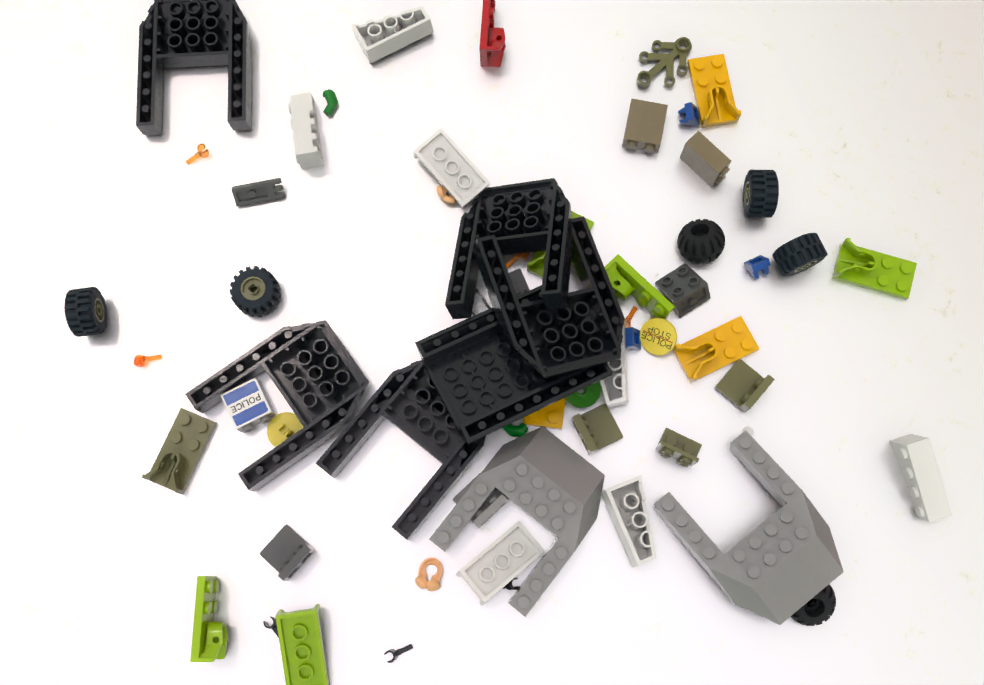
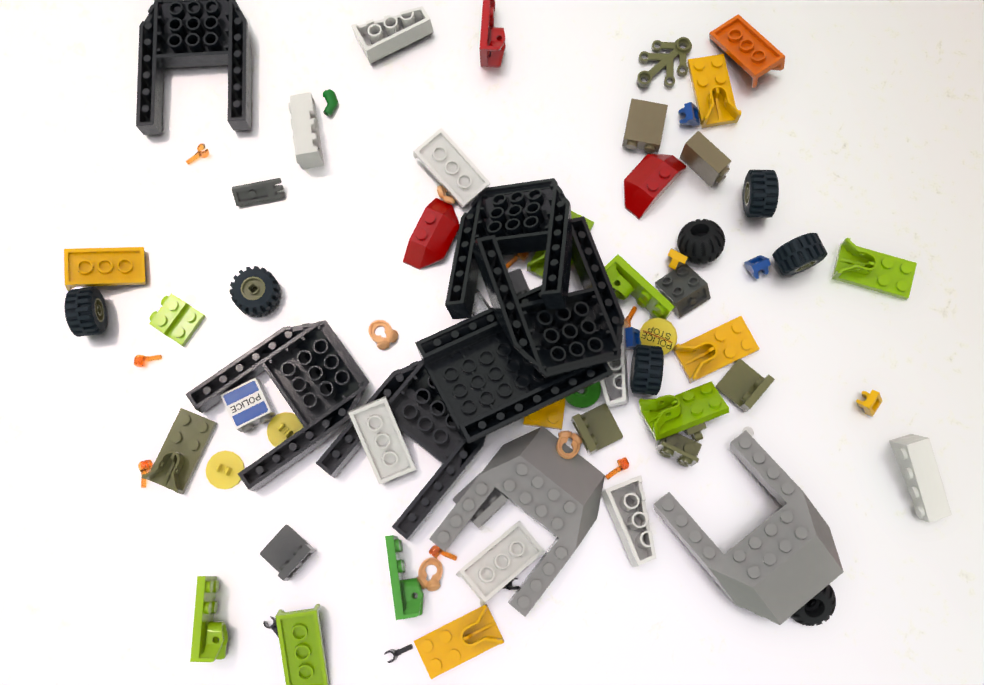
green arm [503,423,528,437] -> none
none -> yellow plate [64,247,146,291]
none -> clear orange hand [138,460,153,488]
none -> plate [149,293,206,347]
none -> light yellow piece [205,450,245,490]
none -> white plate [348,396,416,485]
none -> light nougat piece [368,320,398,350]
none -> bright green plate [385,535,424,620]
none -> red wedge [403,198,460,270]
none -> yellow plate [414,604,504,679]
none -> clear orange hand [429,545,457,561]
none -> light nougat piece [556,431,583,459]
none -> clear orange hand [605,457,629,479]
none -> red wedge [624,154,687,219]
none -> black wheel [630,344,664,395]
none -> lime plate [639,381,729,441]
none -> yellow tile [668,248,688,270]
none -> olive tile [683,422,706,441]
none -> orange plate [709,14,785,88]
none -> yellow tile [856,390,882,417]

